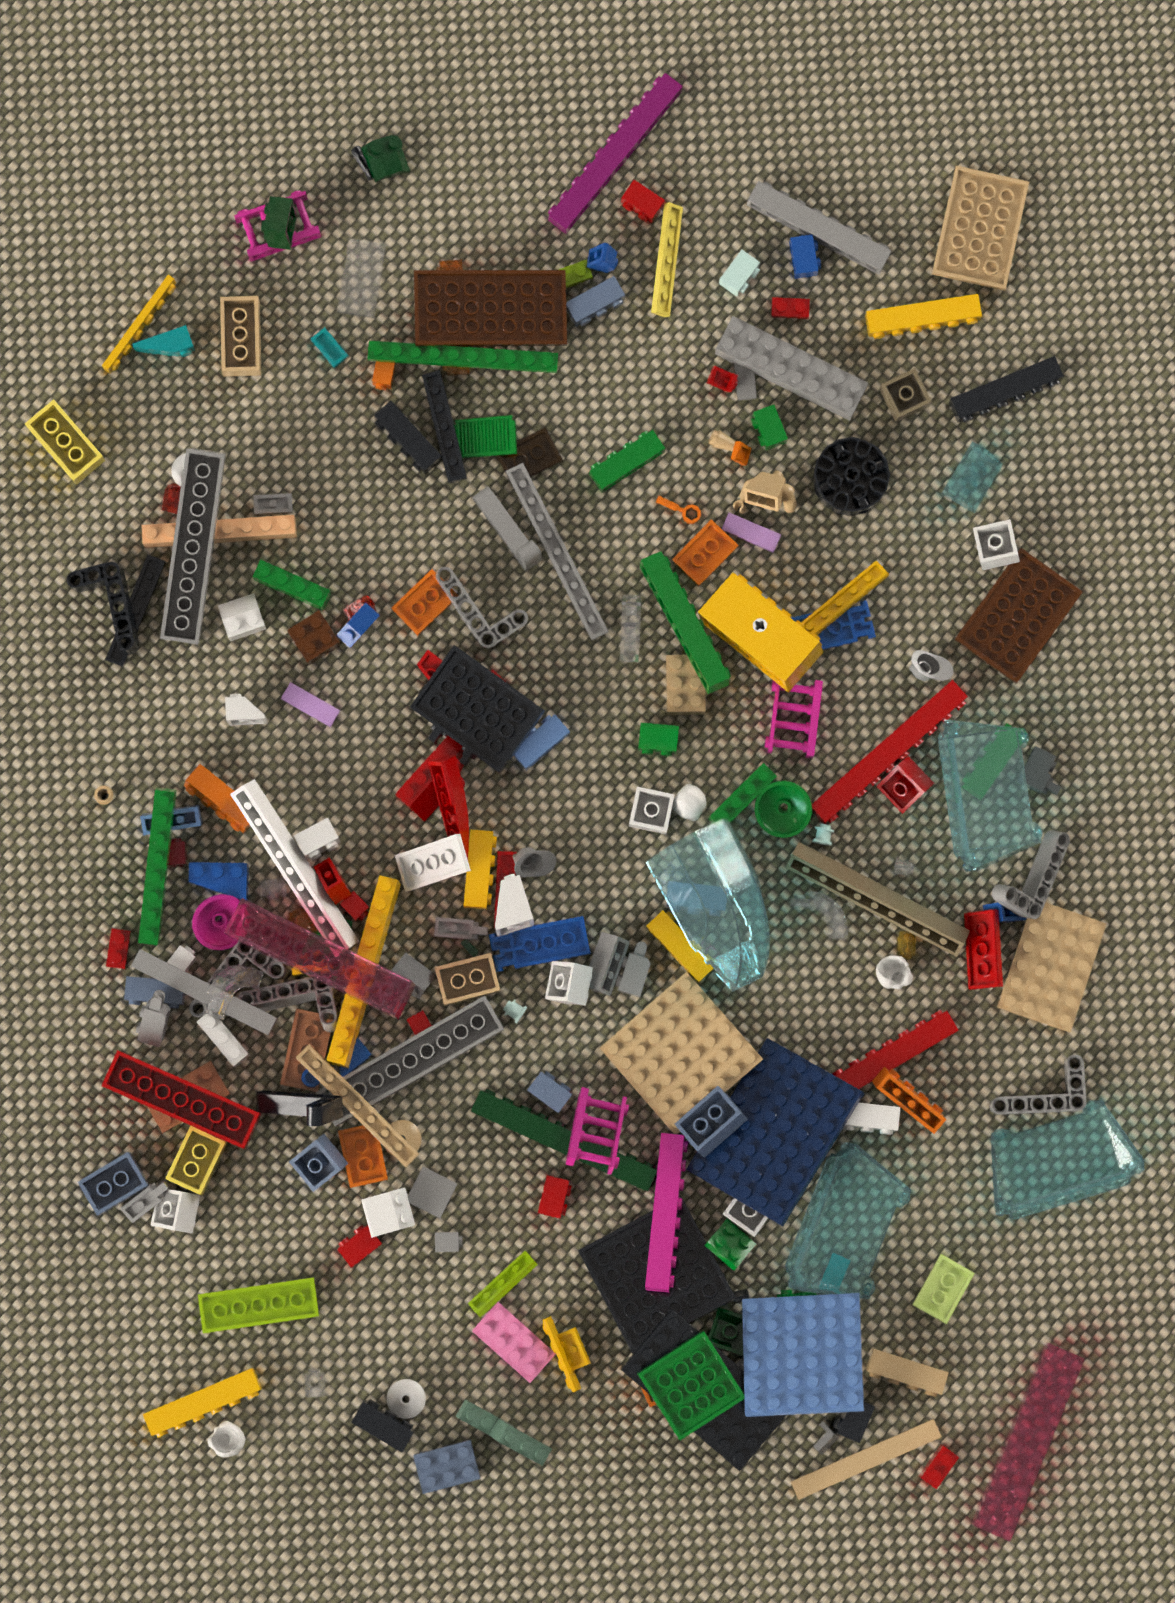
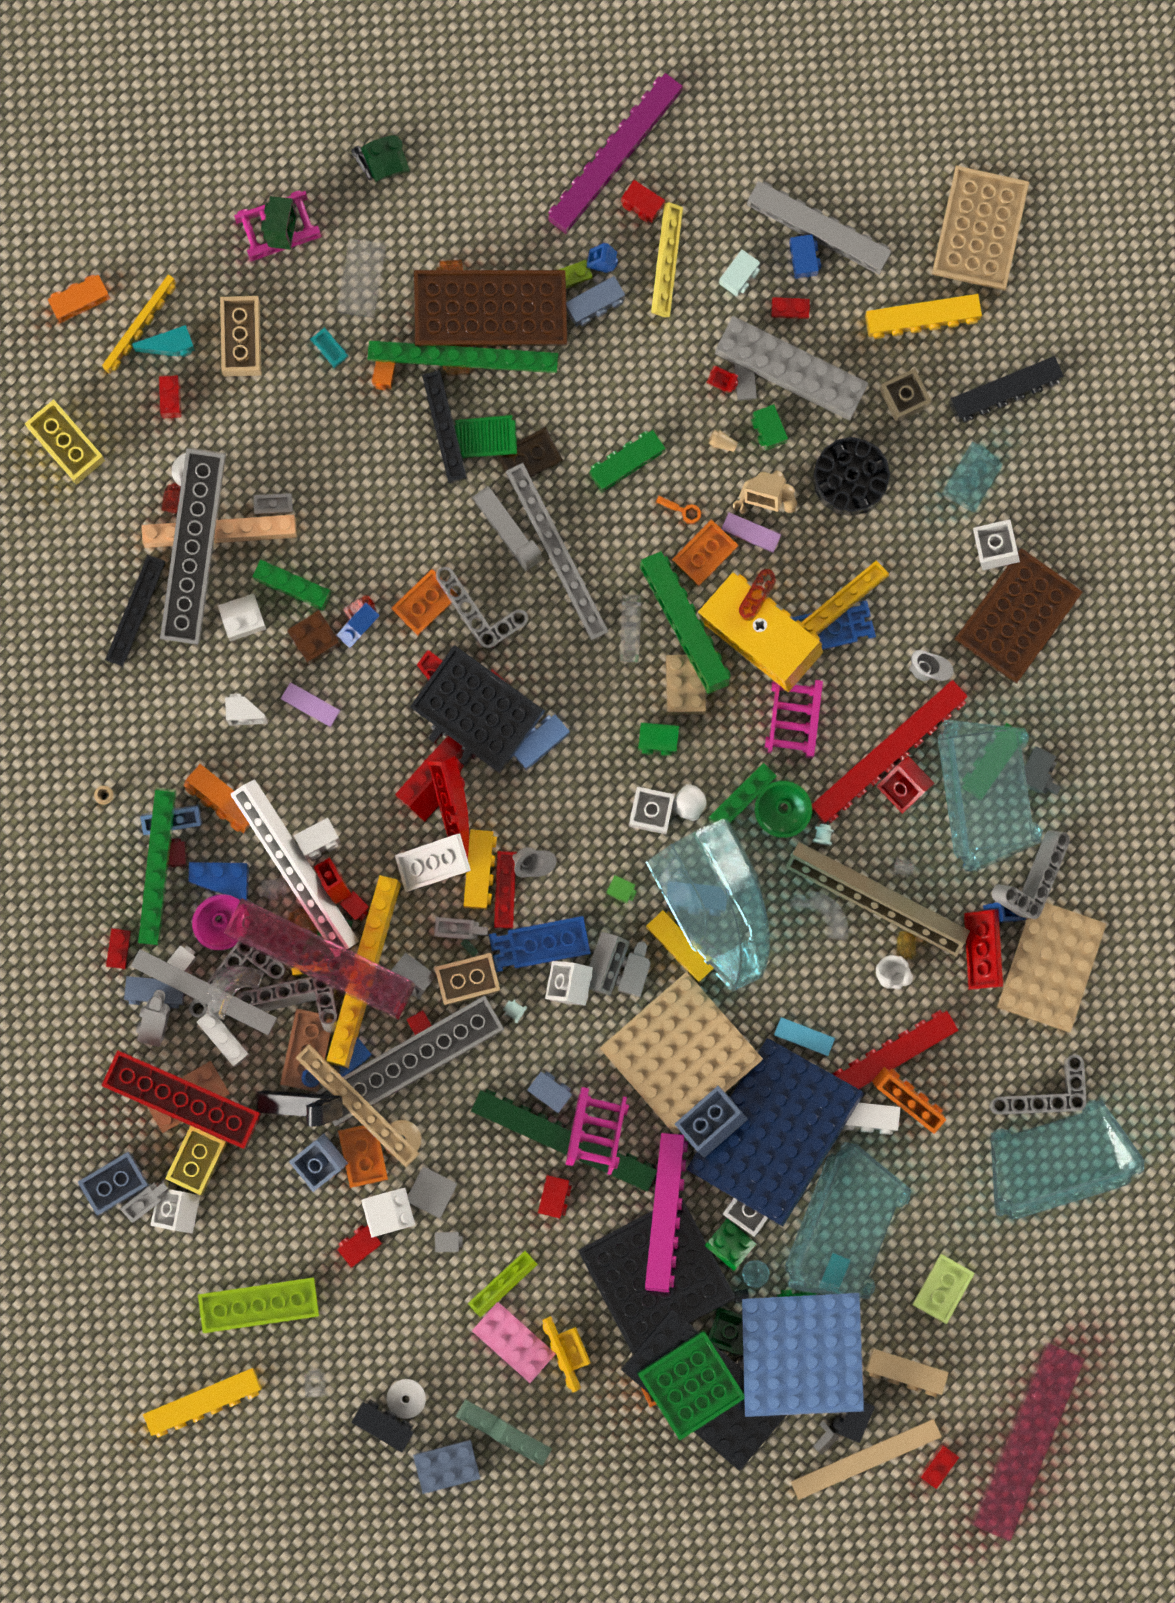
black beam [67,561,139,655] -> none
white hair [208,1421,246,1457] -> none
black brick [374,401,442,474] -> none
white slope [495,874,534,937] -> none
orange tile [731,441,752,466] -> none
none -> orange brick [48,274,111,323]
none -> red brick [159,375,182,419]
none -> bright green brick [606,875,637,904]
none -> clear red beam [739,569,776,621]
none -> clear light blue wheel [742,1260,770,1288]
none -> medium azure tile [774,1017,835,1056]

